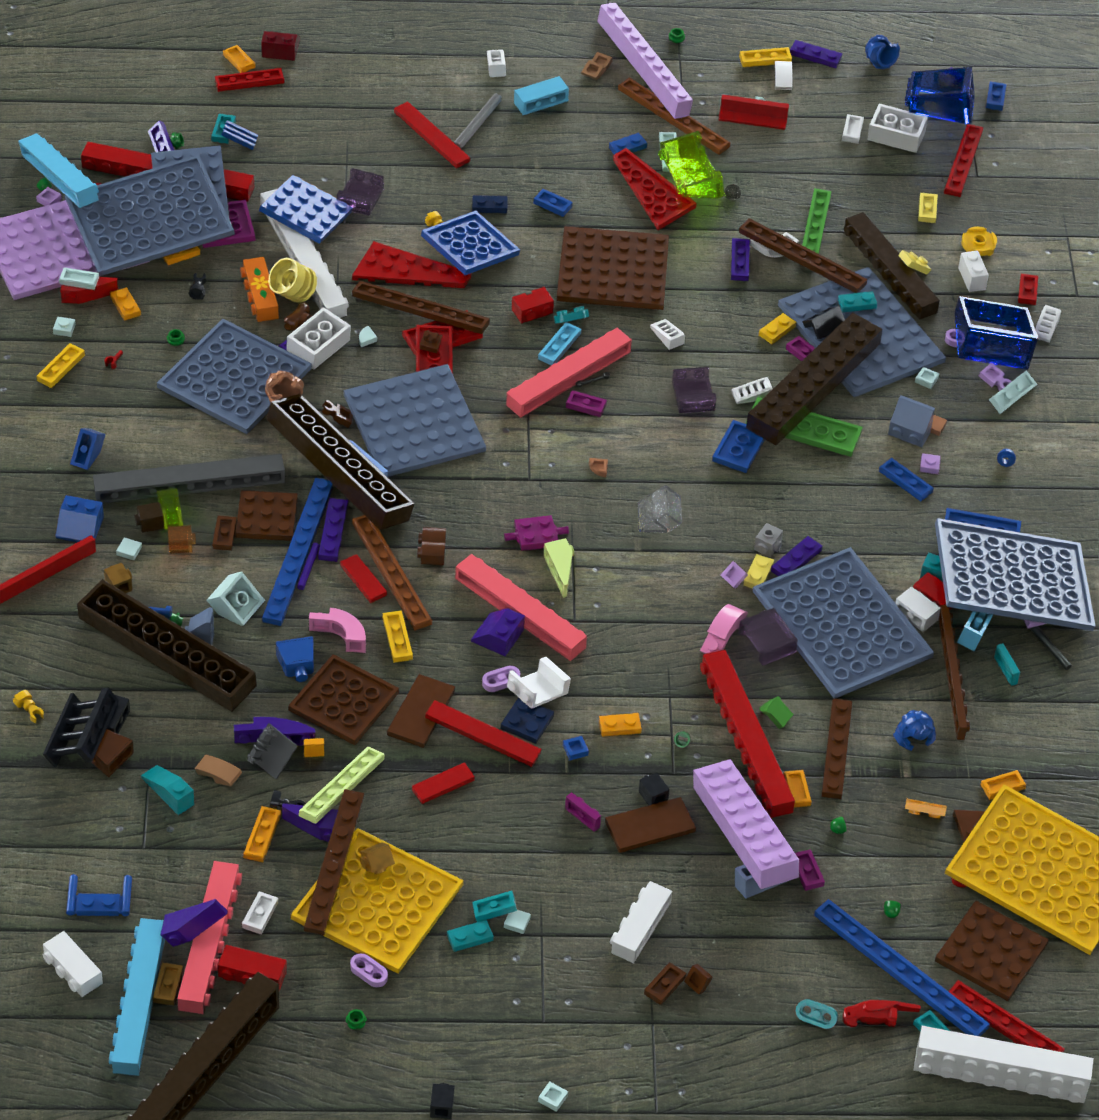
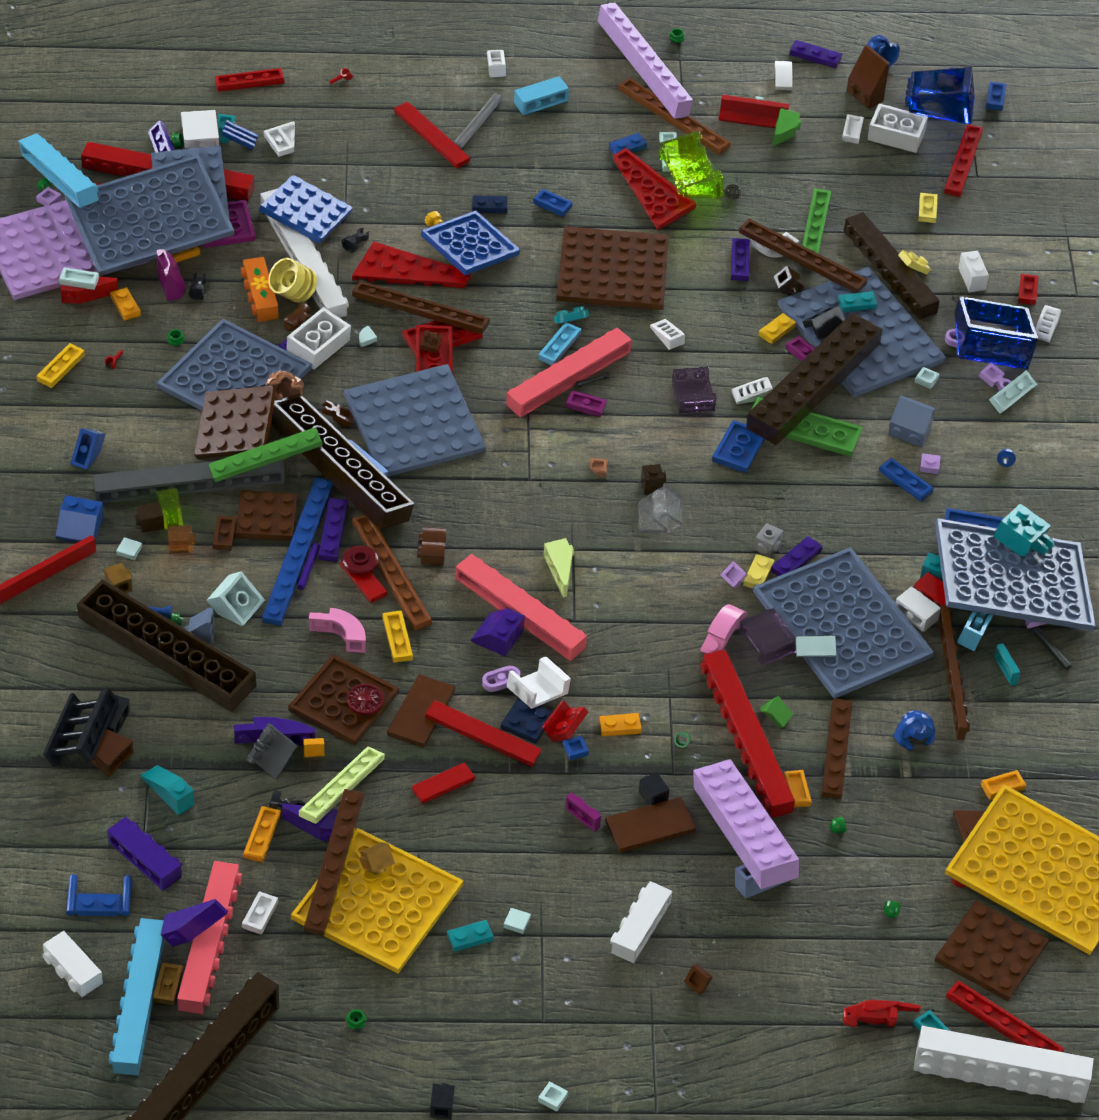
yellow piece [13,690,44,723] -> none
light aqua plate [53,317,76,337] -> none
medium nougat slope [194,755,242,786] -> none
red brick [218,945,287,991] -> none
light orange tile [223,45,256,73] -> none
dark red slope [261,31,300,61] -> none
blue torso [276,636,314,682] -> none
clear purple panel [337,168,384,216] -> none
lavender plate [350,953,388,987] -> none
teal plate [472,891,517,922] -> none
magenta plate [504,515,569,551] -> none
red brick [512,287,554,323] -> none
medium nougat slope [581,52,612,80] -> none
reddish brown plate [644,962,687,1005] -> none
yellow plate [739,47,792,67] -> none
magenta plate [795,849,825,891] -> none
teal plate [796,999,838,1029] -> none
blue plate [814,899,990,1037] -> none
light orange plate [905,798,947,819] -> none
nougat tile [930,415,947,436] -> none
yellow plate [961,227,997,256] -> none
none -> dark purple brick [107,817,182,891]
none -> magenta slope [156,249,186,301]
none -> white panel [181,110,219,149]
none -> plate [194,385,277,459]
none -> bright green plate [209,427,323,482]
none -> white wing [264,121,295,157]
none -> red hand [329,68,353,84]
none -> black piece [341,228,369,253]
none -> dark red wheel [342,545,378,575]
none -> dark red wheel [347,684,384,715]
none -> red bracket [542,701,589,742]
none -> dark brown brick [641,464,666,495]
none -> bright green slope [772,109,802,145]
none -> dark brown brick [774,266,805,296]
none -> light aqua tile [796,636,836,657]
none -> reddish brown slope [847,45,889,109]
none -> teal hinge [993,504,1055,556]

